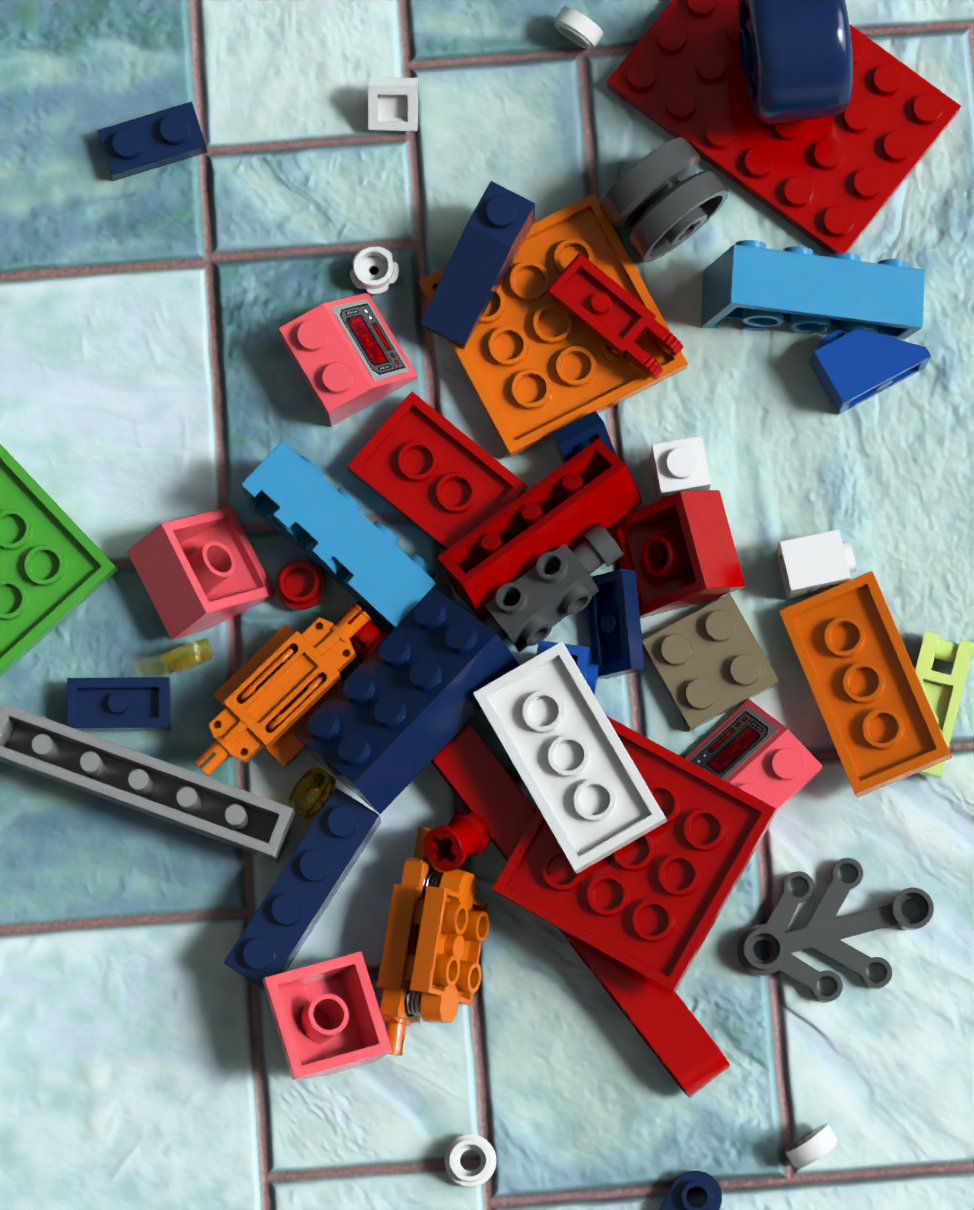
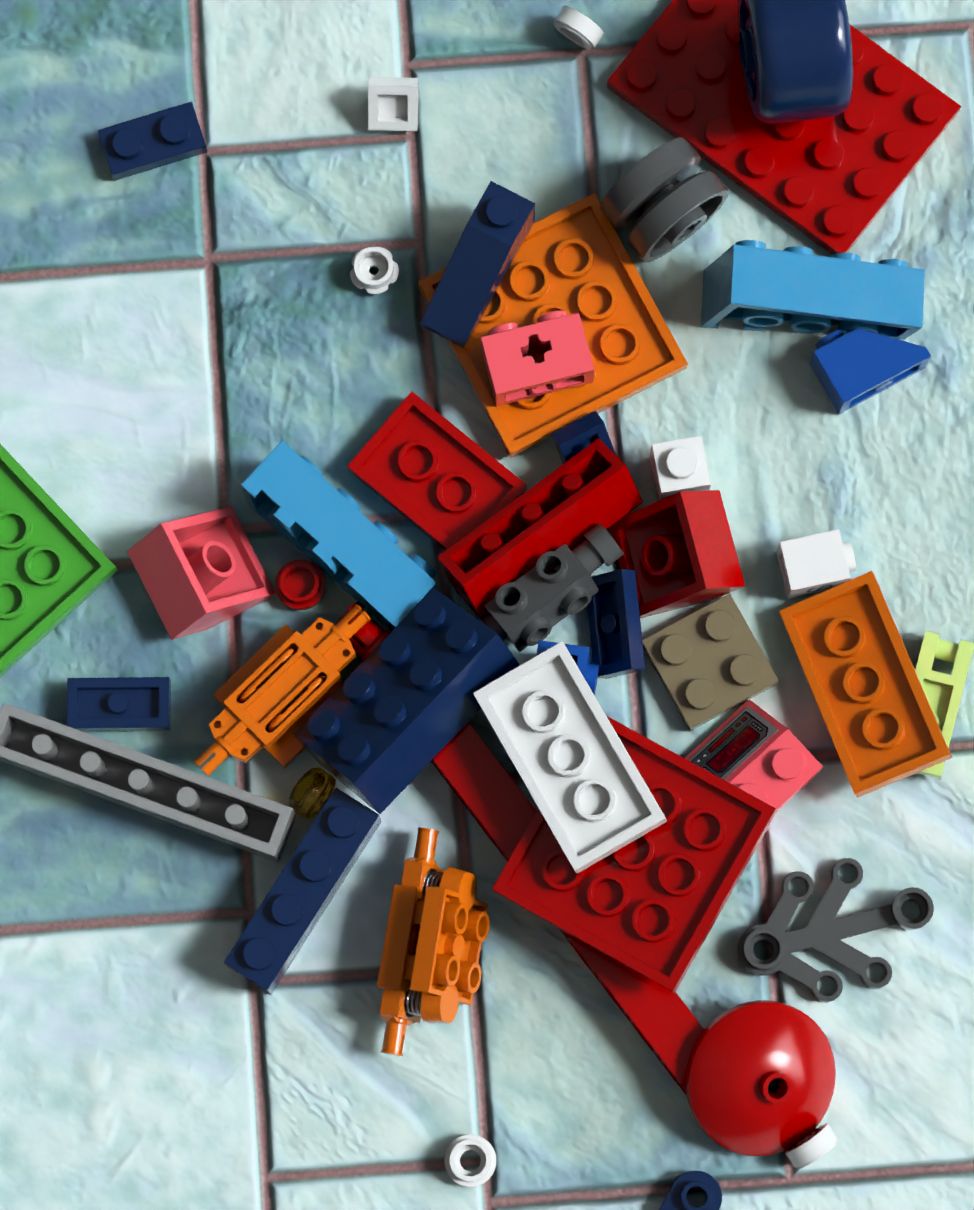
clear yellow tile [160,638,214,675] -> none
coral slope [262,951,392,1080] -> none
coral slope [279,293,418,427] -> none
red bush [424,812,490,872] -> none
red hinge [546,253,683,379] -> none
none -> coral brick [481,310,594,407]
none -> red dish [686,1000,836,1156]

